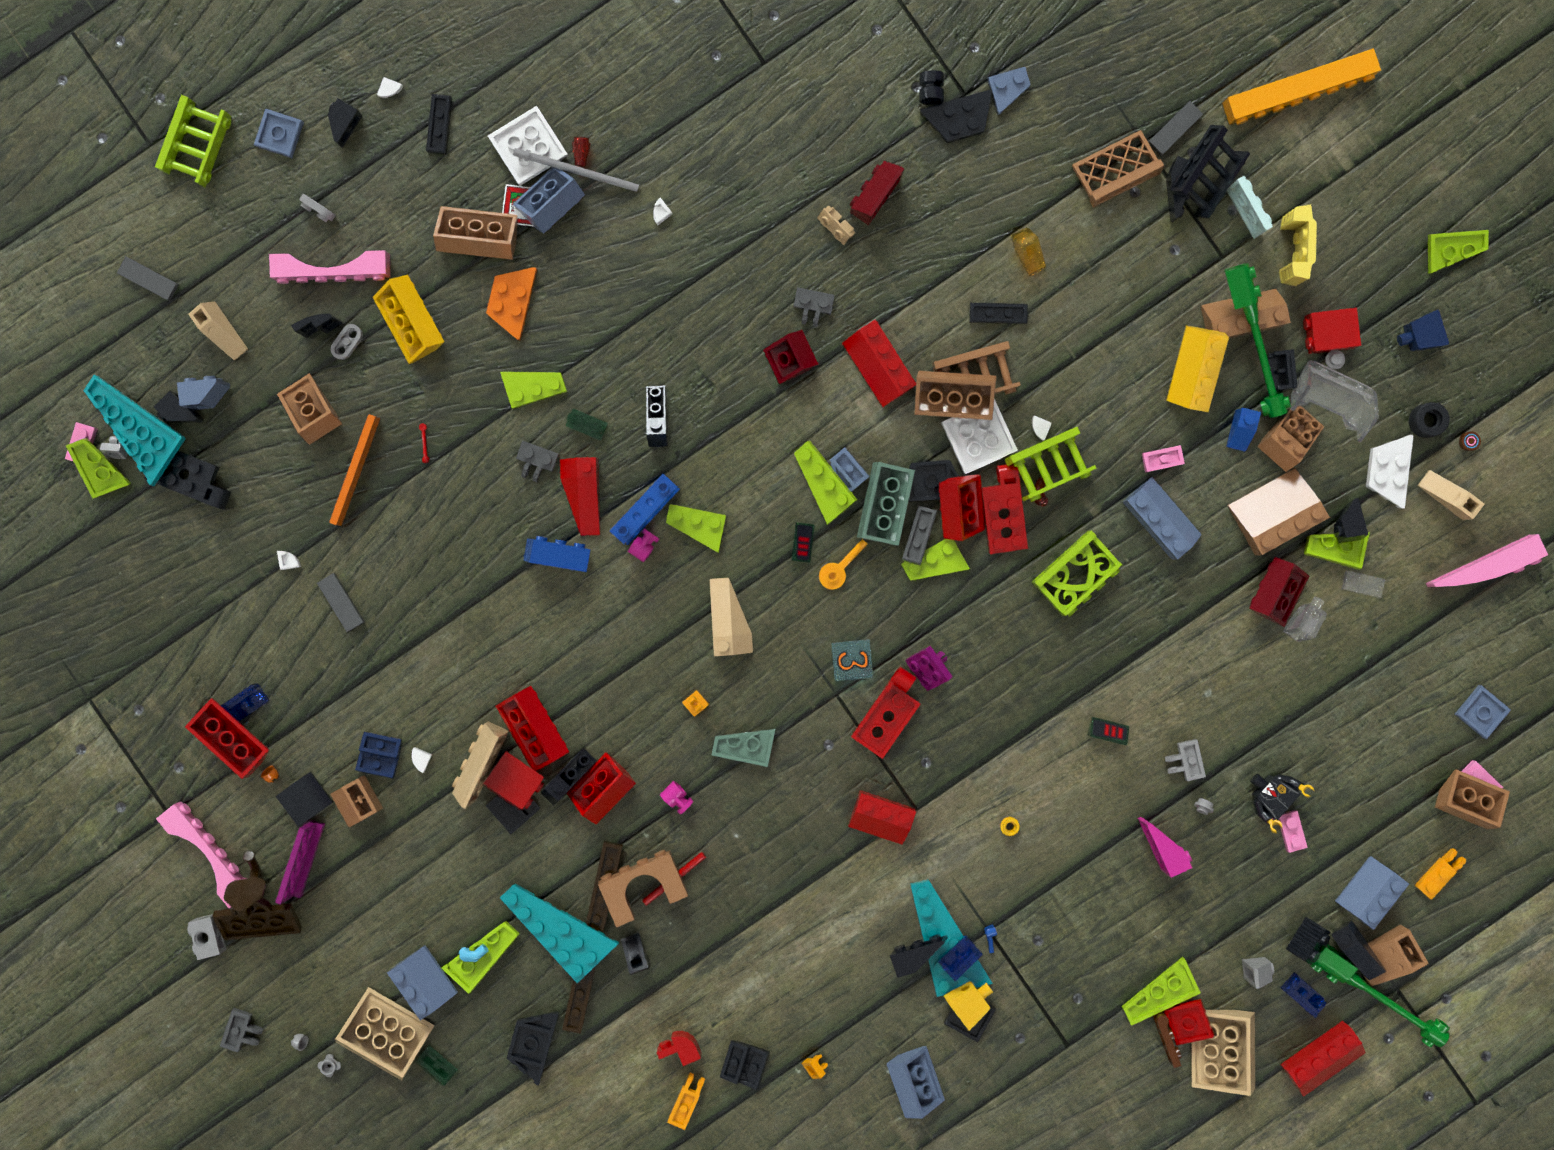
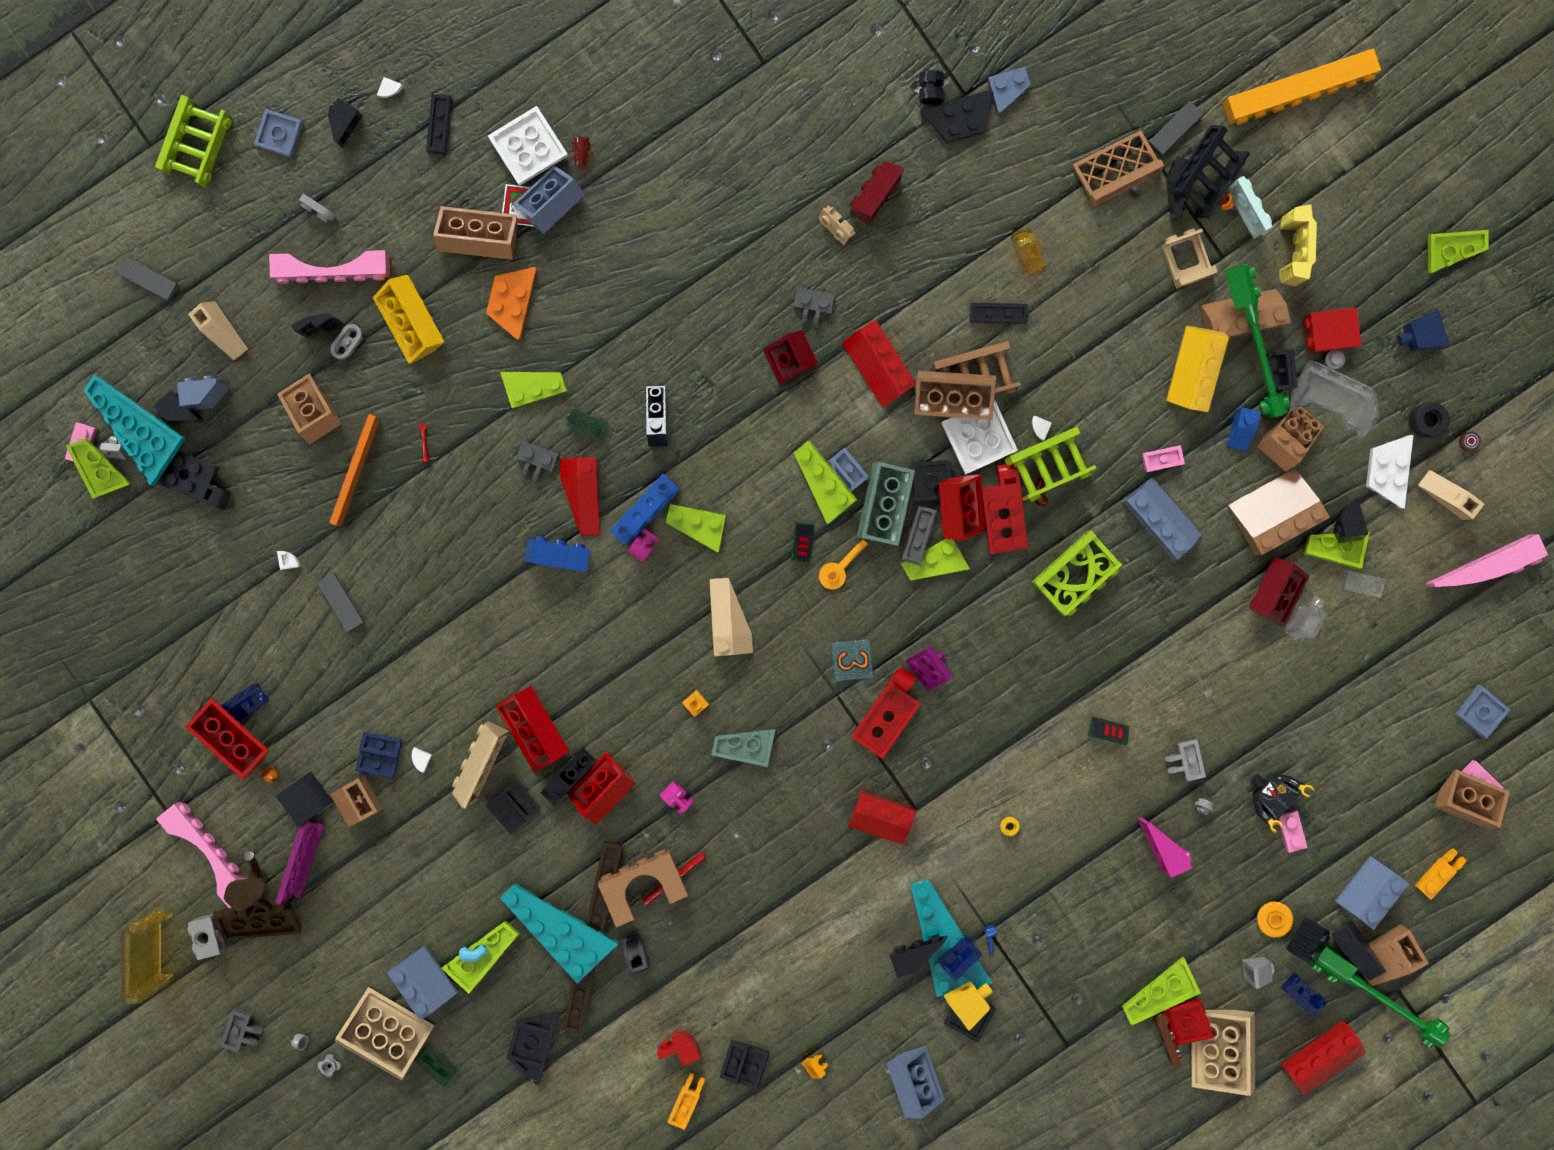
red brick [483,752,544,811] -> none
light grey bar [513,148,639,192] -> none
white tile [653,197,672,226] -> none
none -> clear yellow panel [121,910,173,1003]
none -> tan window [1161,228,1217,289]
none -> orange hinge [1218,193,1235,211]
none -> light orange wheel [1257,902,1293,937]

